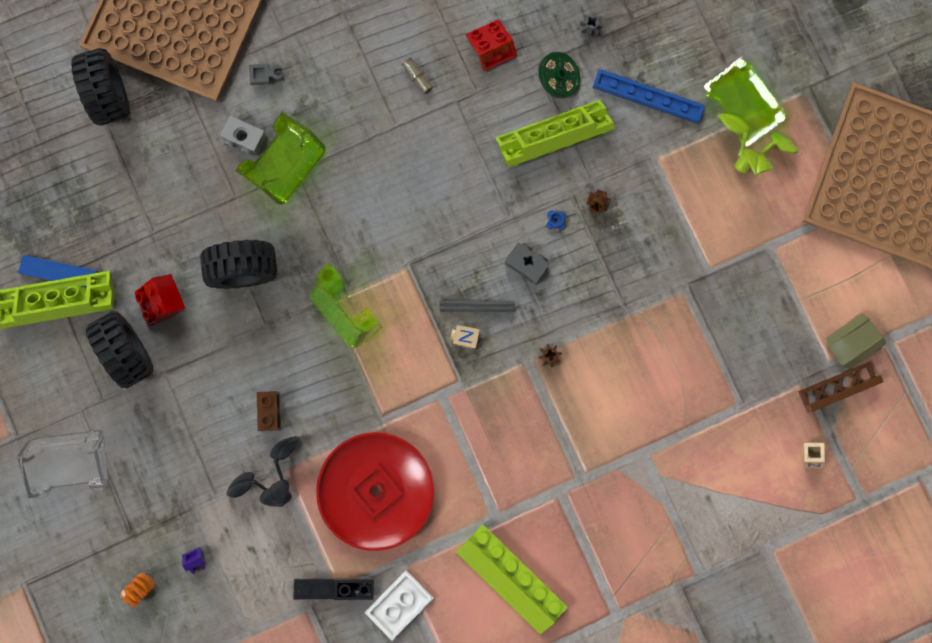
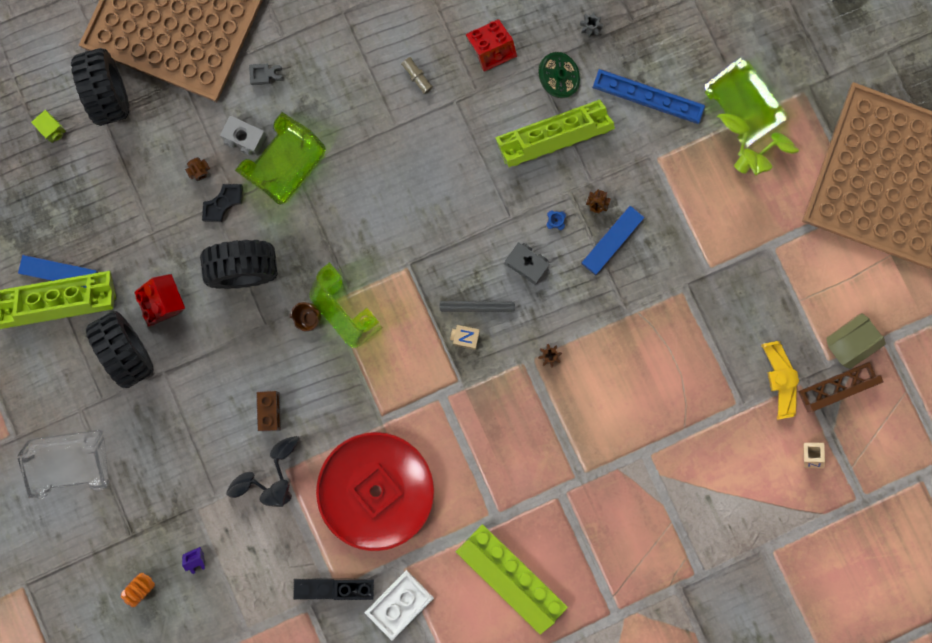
none -> lime brick [31,110,66,143]
none -> reddish brown gear [185,157,211,181]
none -> black tile [202,184,243,222]
none -> reddish brown hair [290,302,321,332]
none -> blue tile [581,206,645,276]
none -> yellow plate [761,341,799,420]

